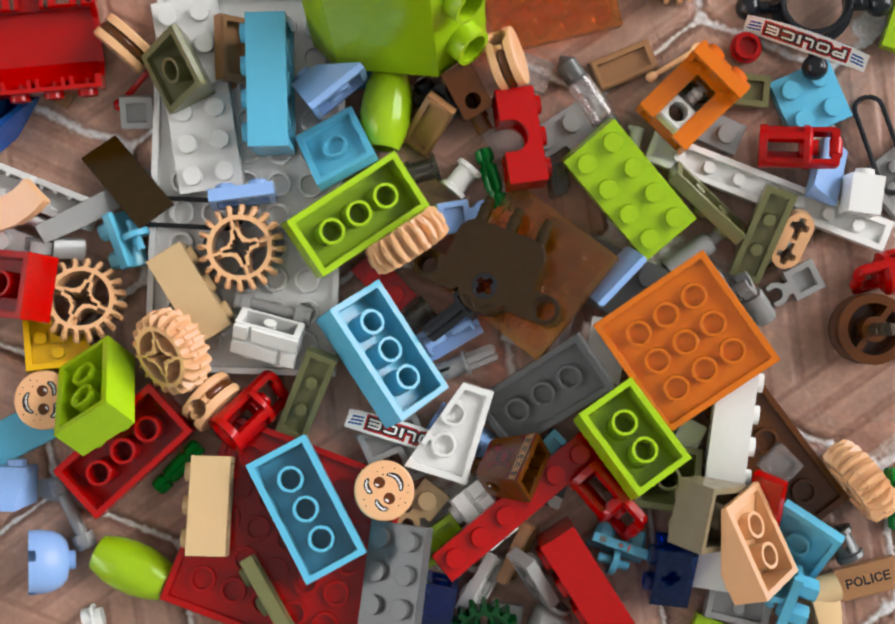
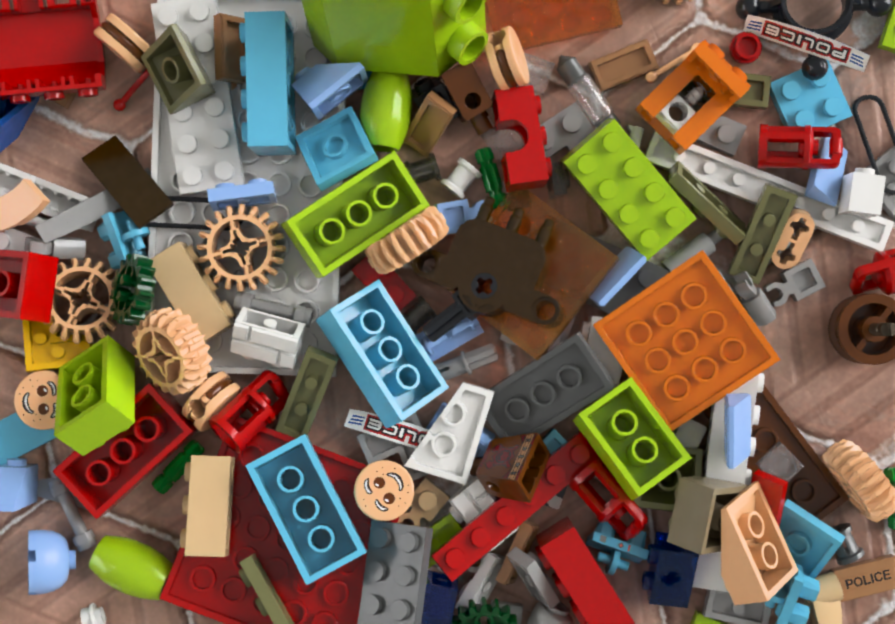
light grey plate [119,95,153,129] -> none
none -> dark green gear [110,253,156,326]
none -> light blue slope [724,393,751,469]

